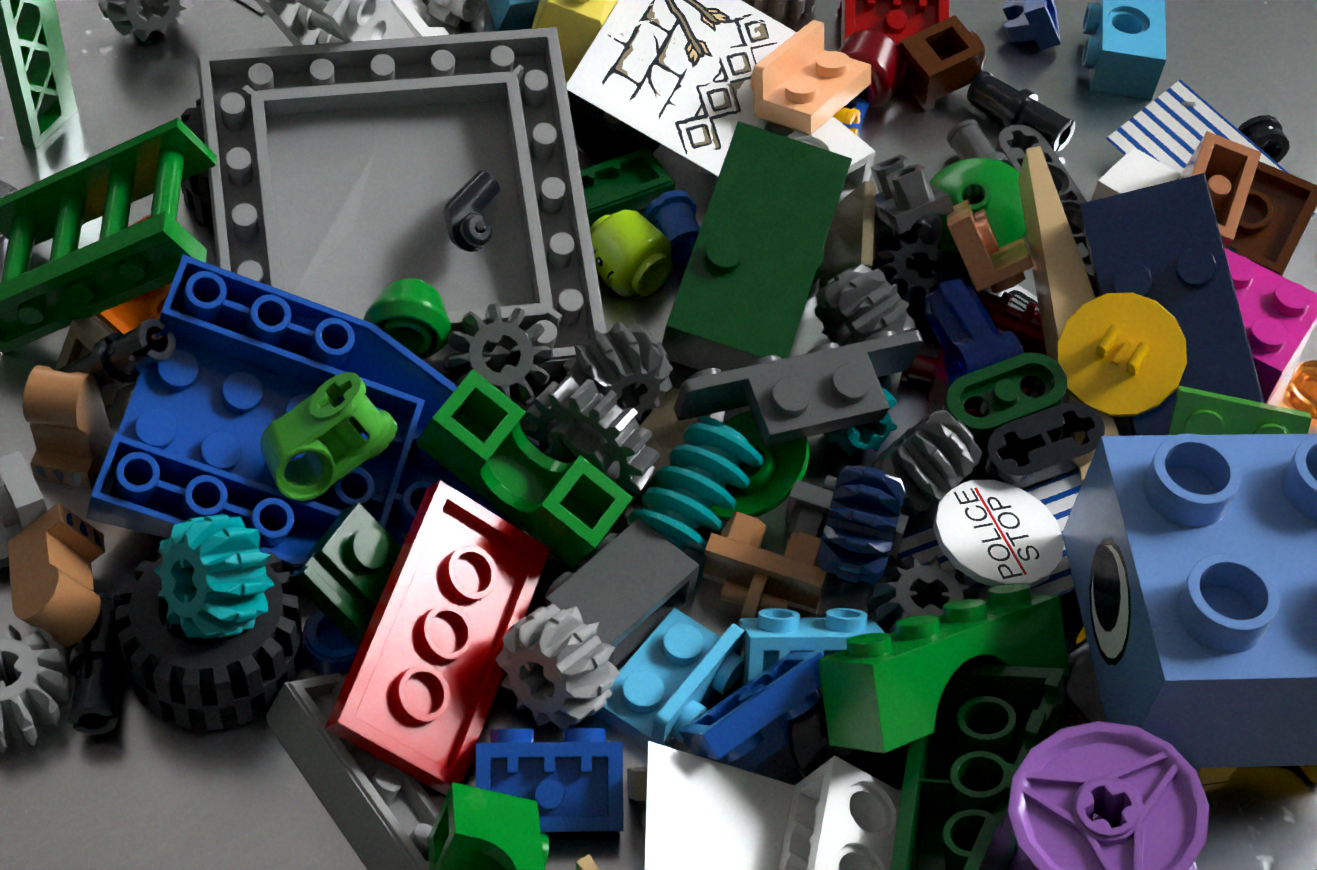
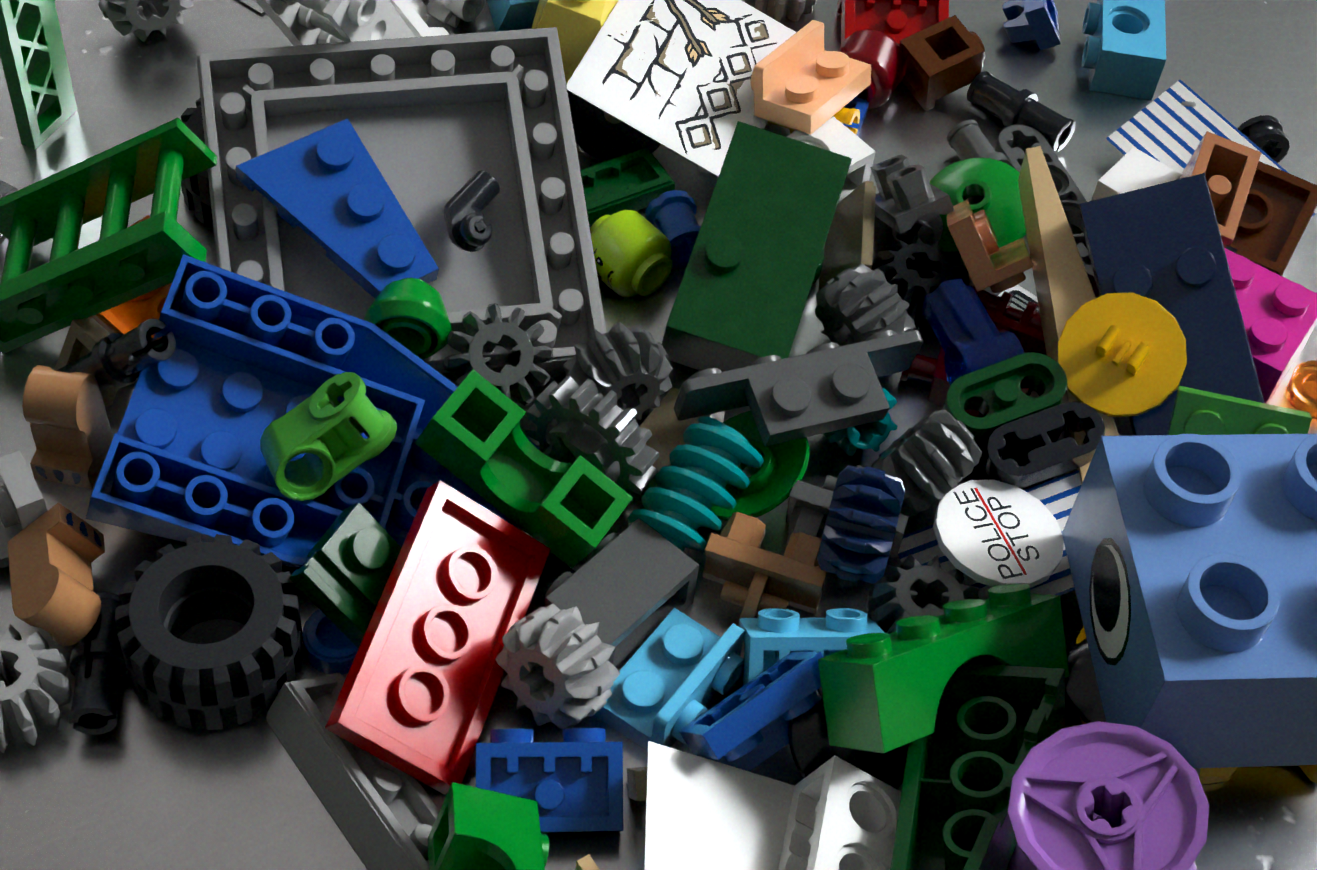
teal gear [154,514,274,639] -> none
none -> blue wing [236,118,439,299]

